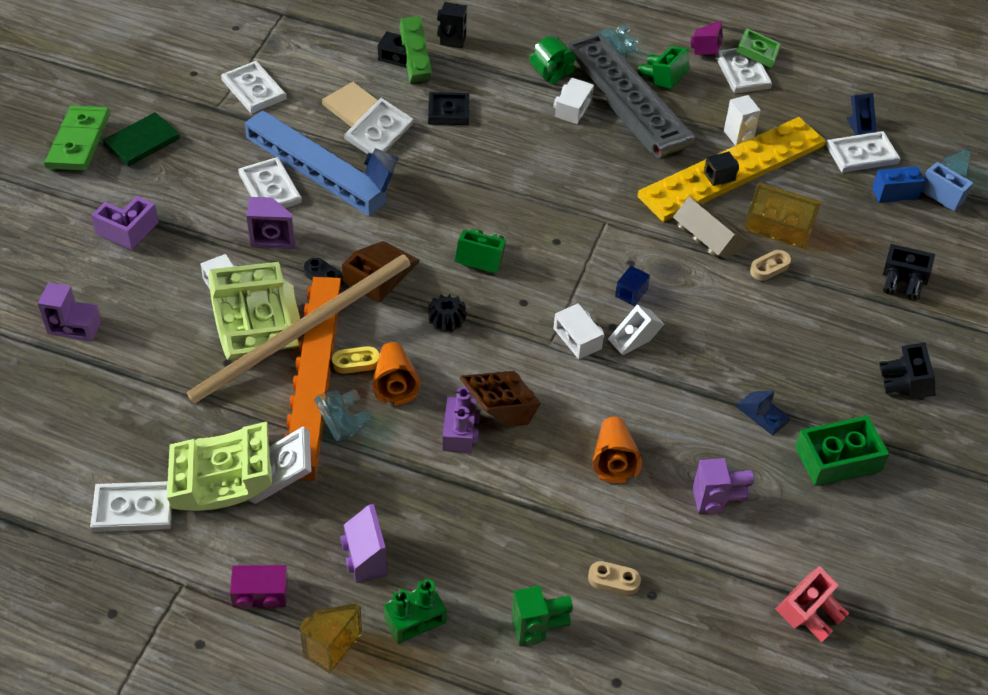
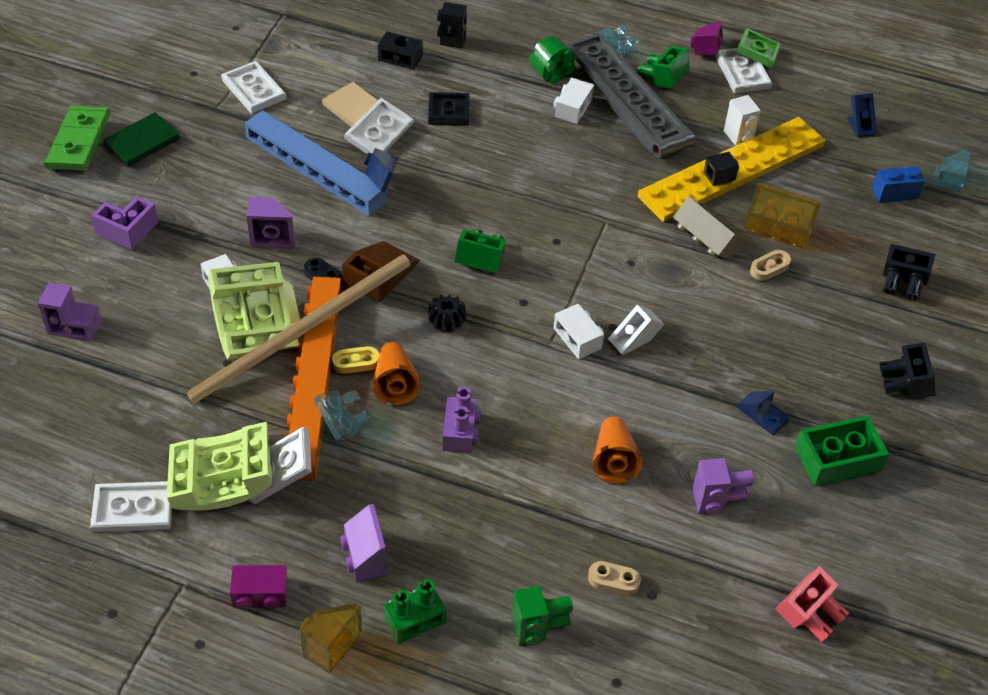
white tile [238,157,302,208] -> none
bright green arch [399,16,432,83] -> none
reddish brown slope [460,371,541,427] -> none
clear blue brick [615,266,650,306] -> none
white tile [826,131,900,173] -> none
medium blue brick [921,162,973,211] -> none

